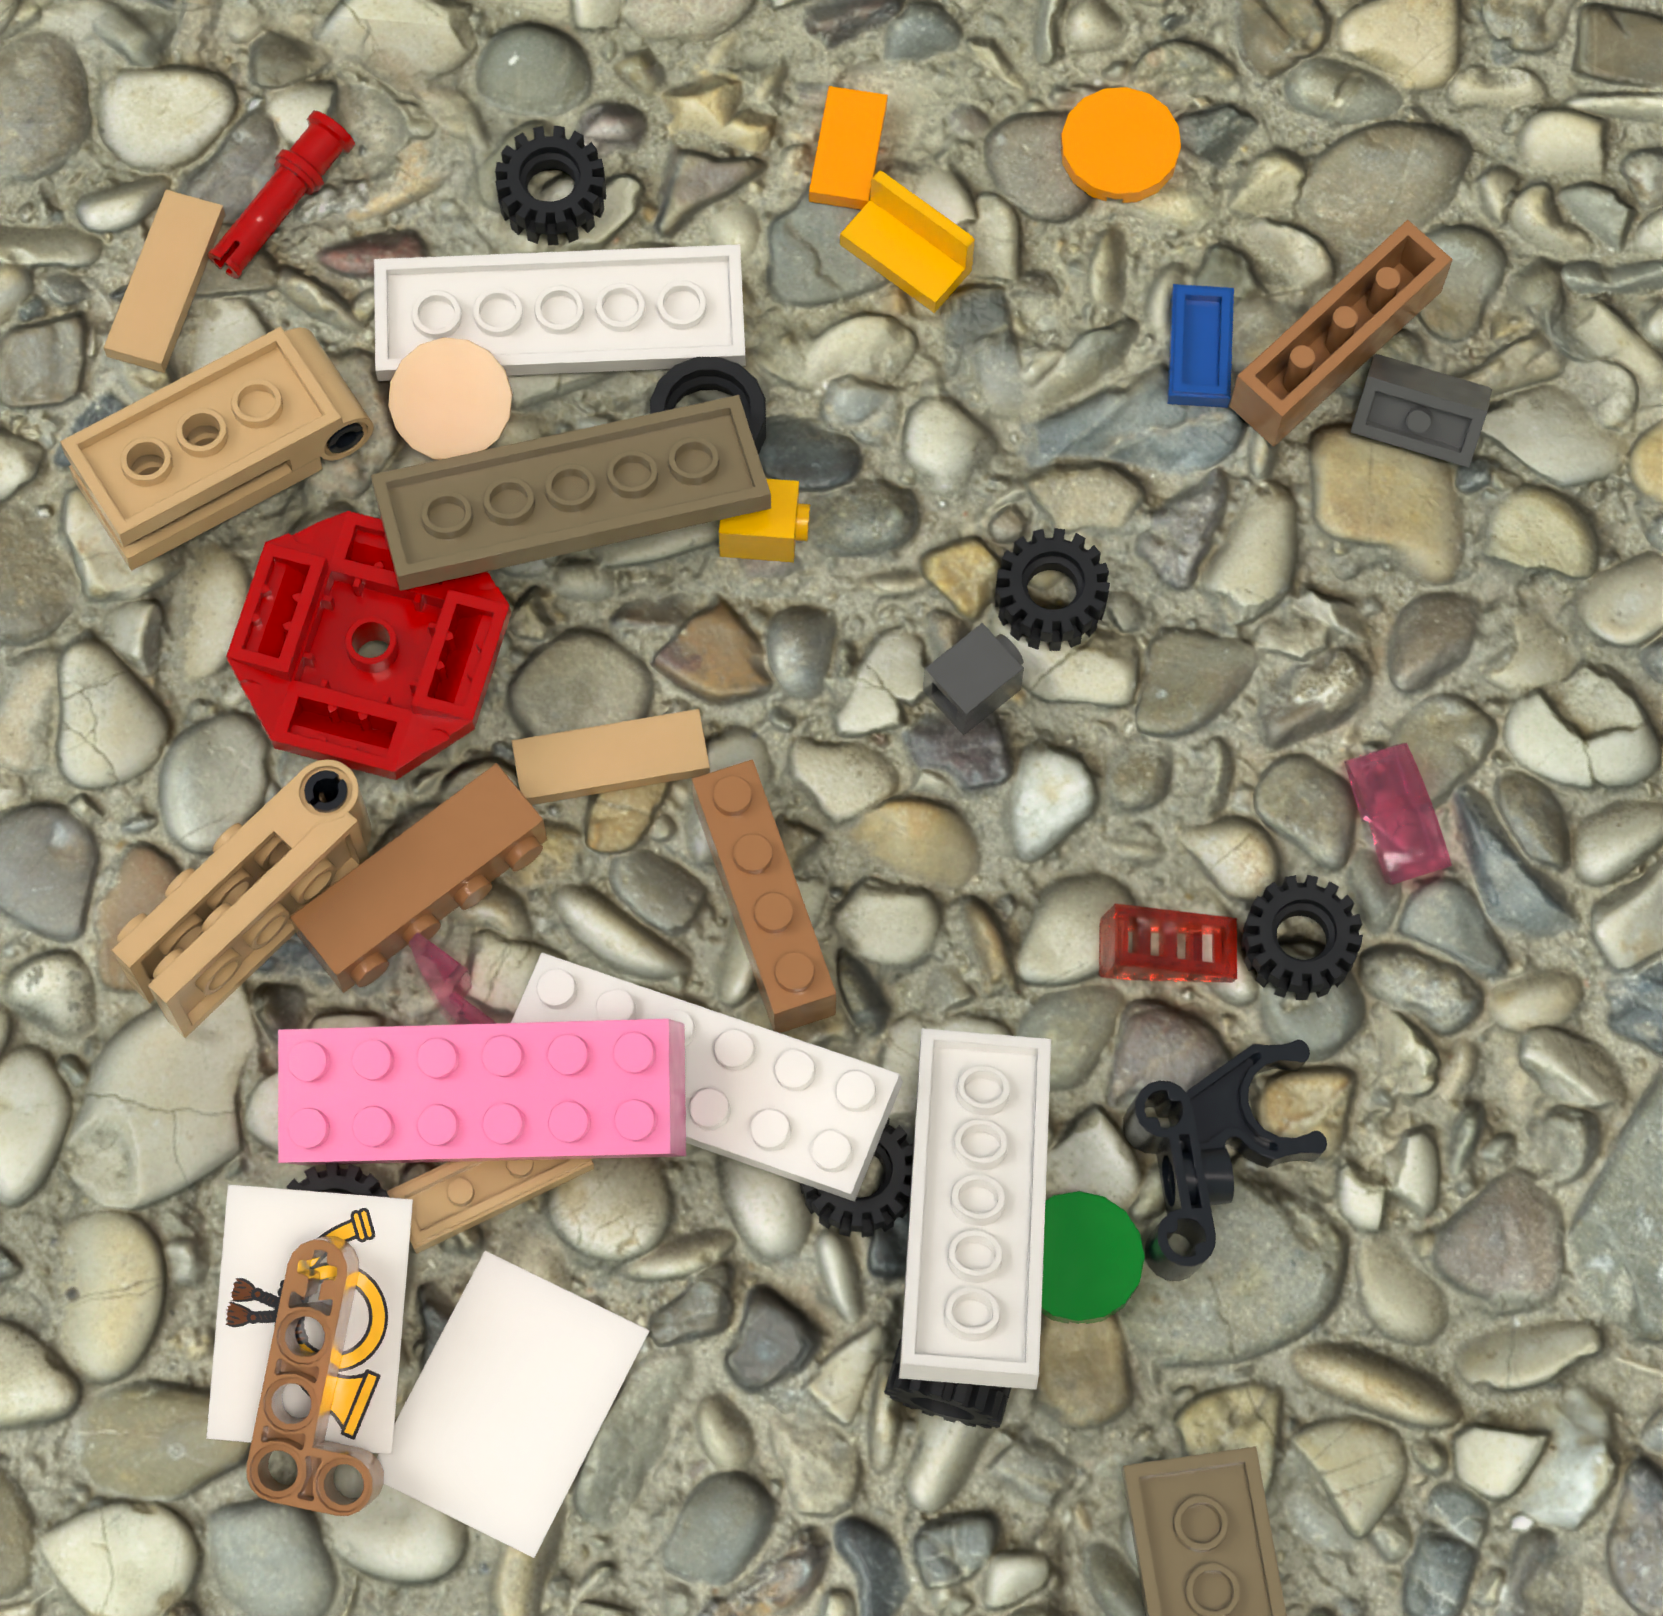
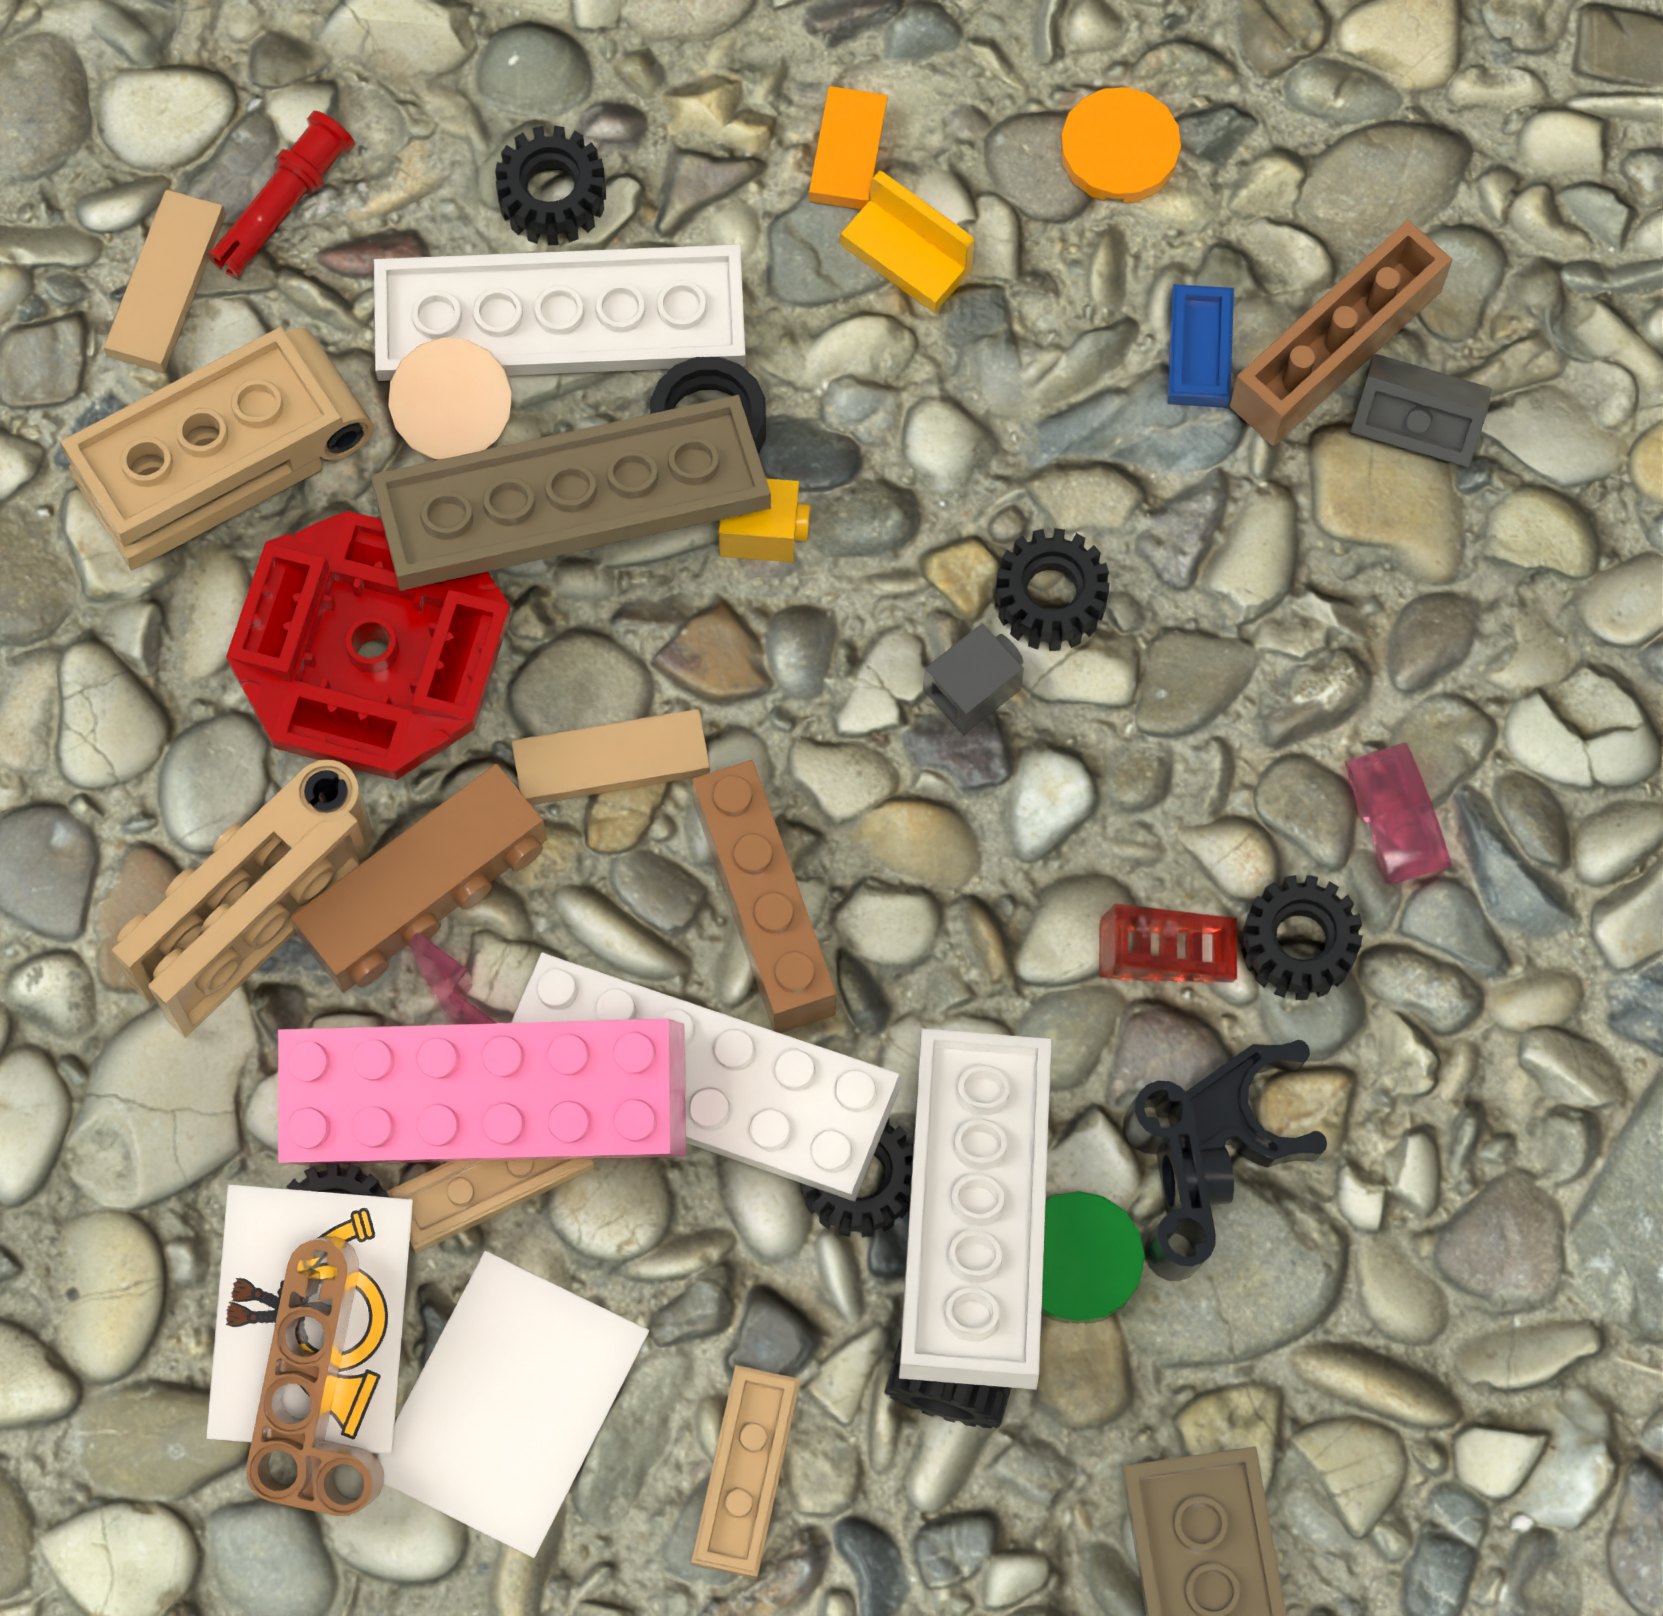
none -> tan tile [691,1365,801,1580]

